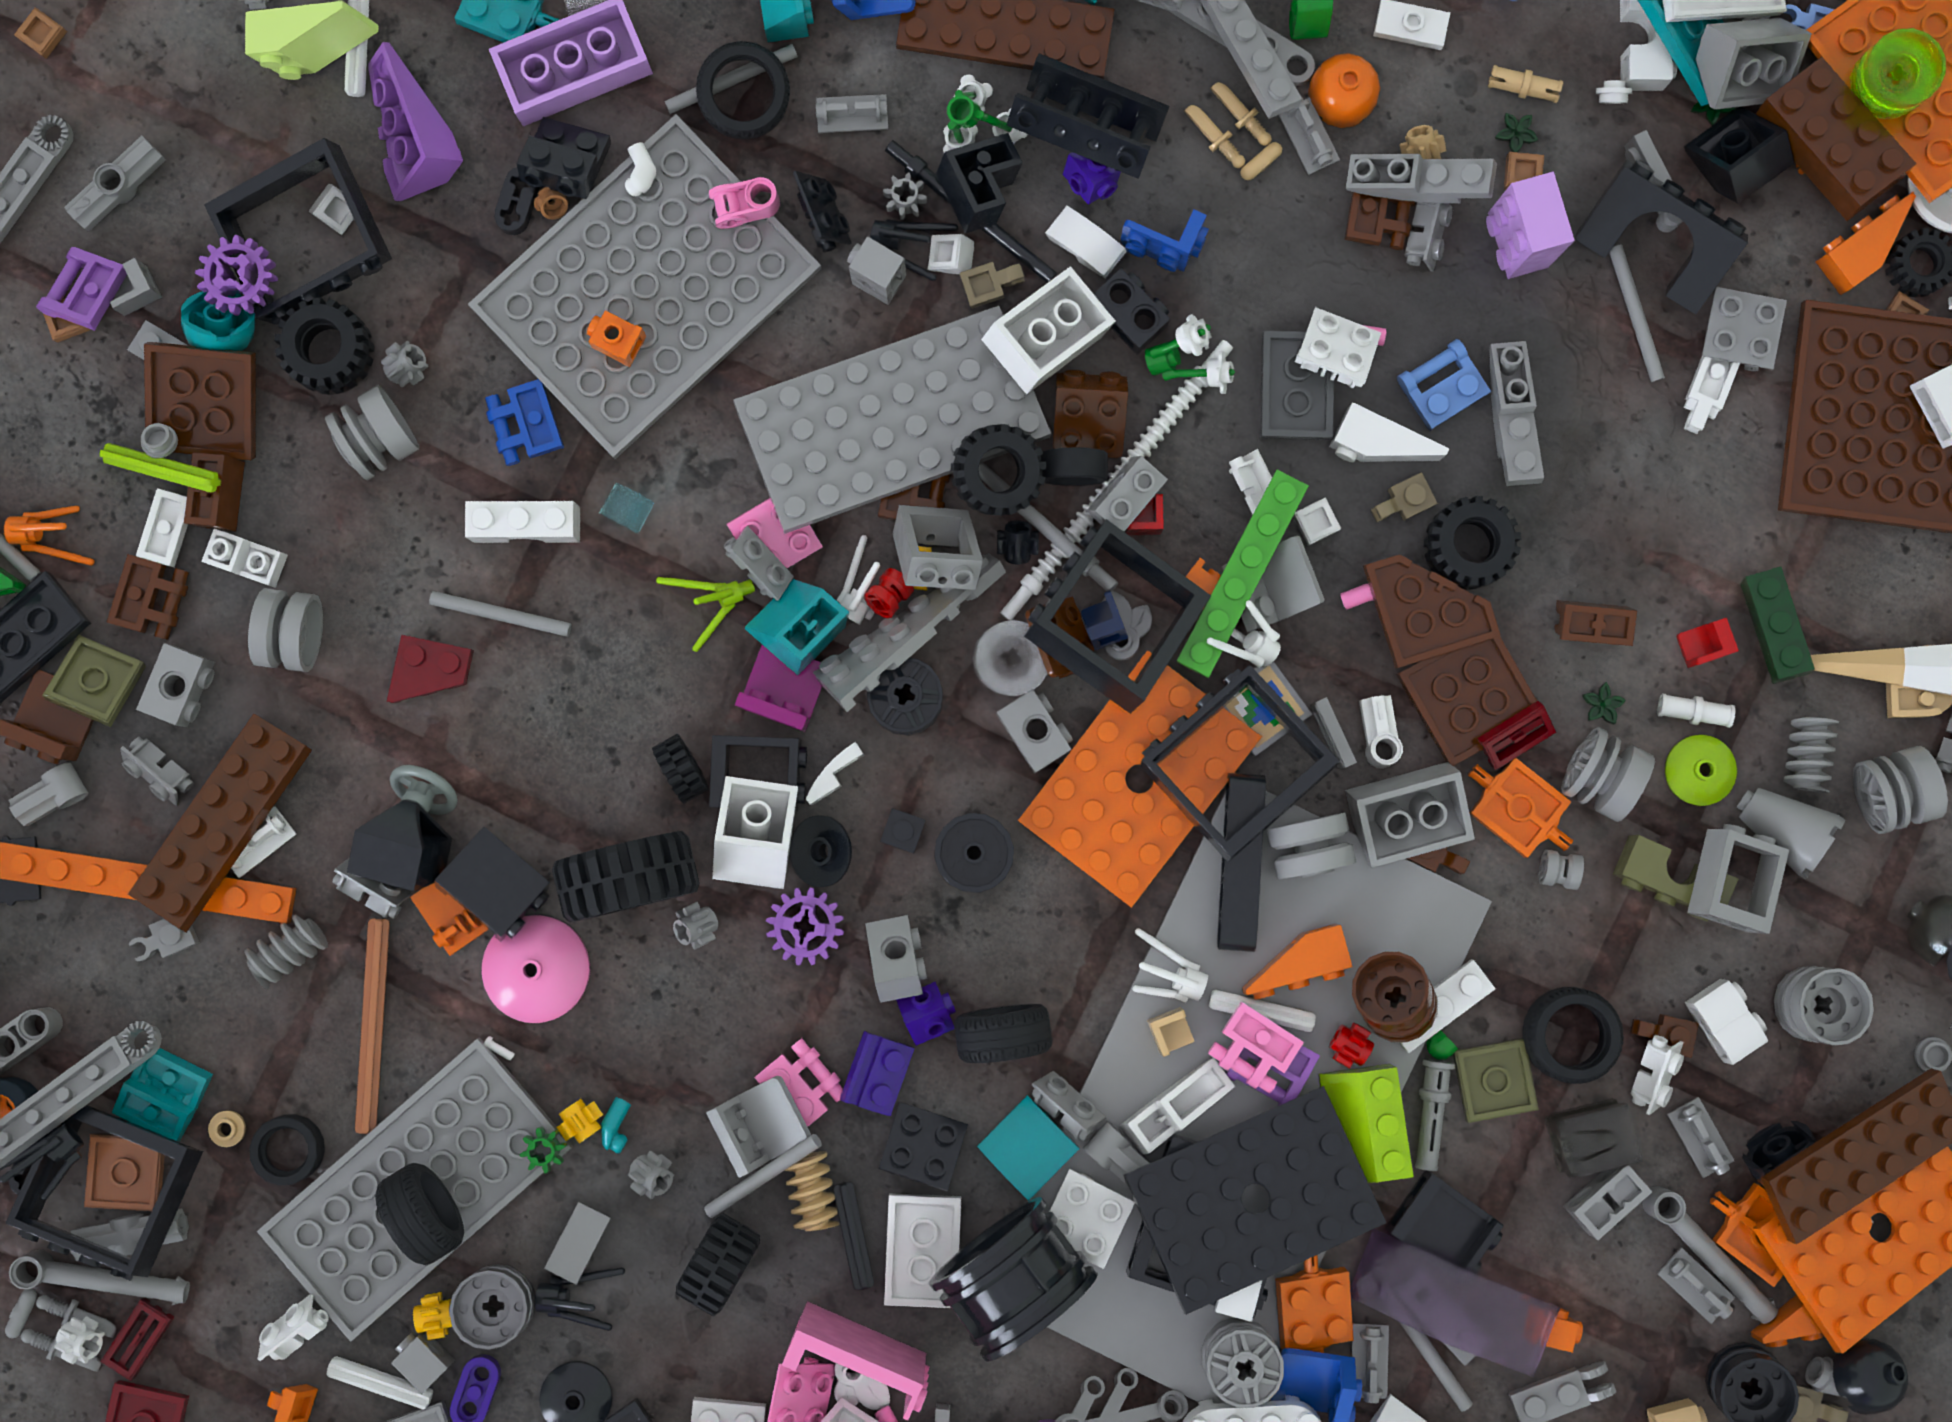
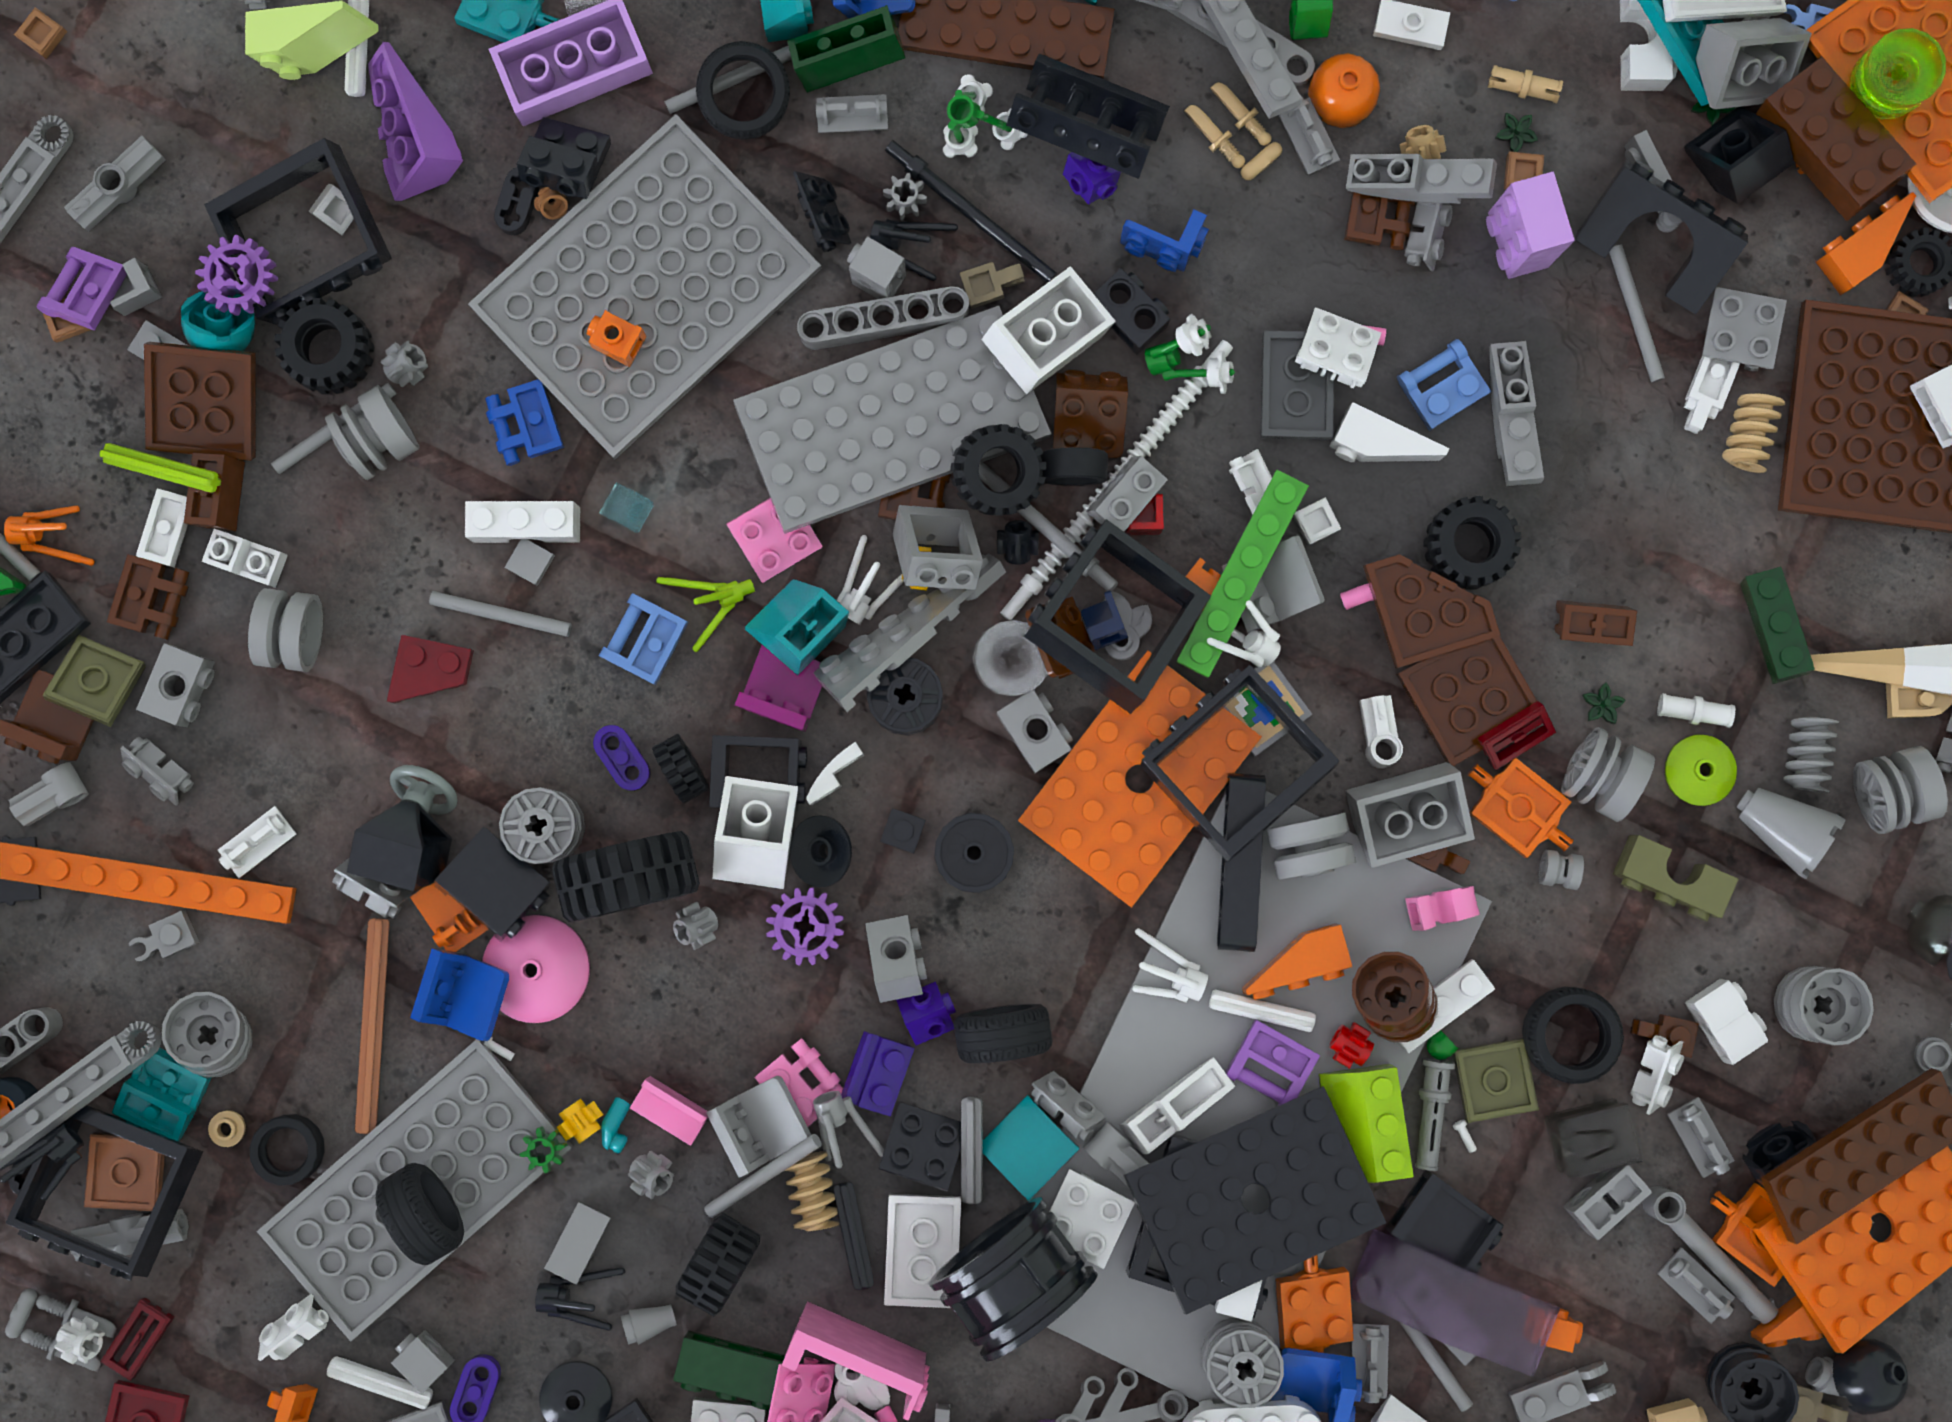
light grey piece [9,1250,190,1306] -> none
reddish brown plate [128,714,312,933] -> none
light grey plate [141,423,178,458] -> none
light grey piece [244,914,328,989] -> none
yellow gear [413,1292,452,1340] -> none
flat silver wheel [449,1264,535,1350] -> none
white arm [625,142,656,197] -> none
bright pink piece [709,177,780,229] -> none
light grey hinge [723,526,794,601] -> none
red wheel [864,568,914,619] -> none
white slope [928,234,974,274] -> none
black brick [936,133,1023,234] -> none
white slope [1045,206,1127,279] -> none
tan panel [1147,1007,1195,1057] -> none
bright pink plate [1208,1002,1304,1094] -> none
light grey tile [1310,697,1357,769] -> none
dark tan plate [1370,472,1438,522] -> none
white plate [1596,80,1633,104] -> none
red panel [1677,617,1739,668] -> none
light grey window [1687,824,1789,934] -> none
none -> light grey wheel [162,992,252,1078]
none -> light grey bar [271,383,397,474]
none -> blue bracket [410,948,509,1041]
none -> light grey wheel [499,787,585,864]
none -> light grey tile [504,539,555,586]
none -> dark purple plate [593,725,651,791]
none -> medium blue plate [599,593,689,685]
none -> light grey cone [621,1304,677,1345]
none -> bright pink panel [630,1076,708,1146]
none -> dark green brick [673,1330,785,1410]
none -> dark green brick [787,5,906,93]
none -> light grey beam [797,286,969,350]
none -> light grey plant [813,1091,884,1169]
none -> light grey axle [961,1096,983,1204]
none -> bright pink leg [1405,886,1480,931]
none -> white piece [1453,1119,1477,1153]
none -> tan piece [1722,393,1785,473]

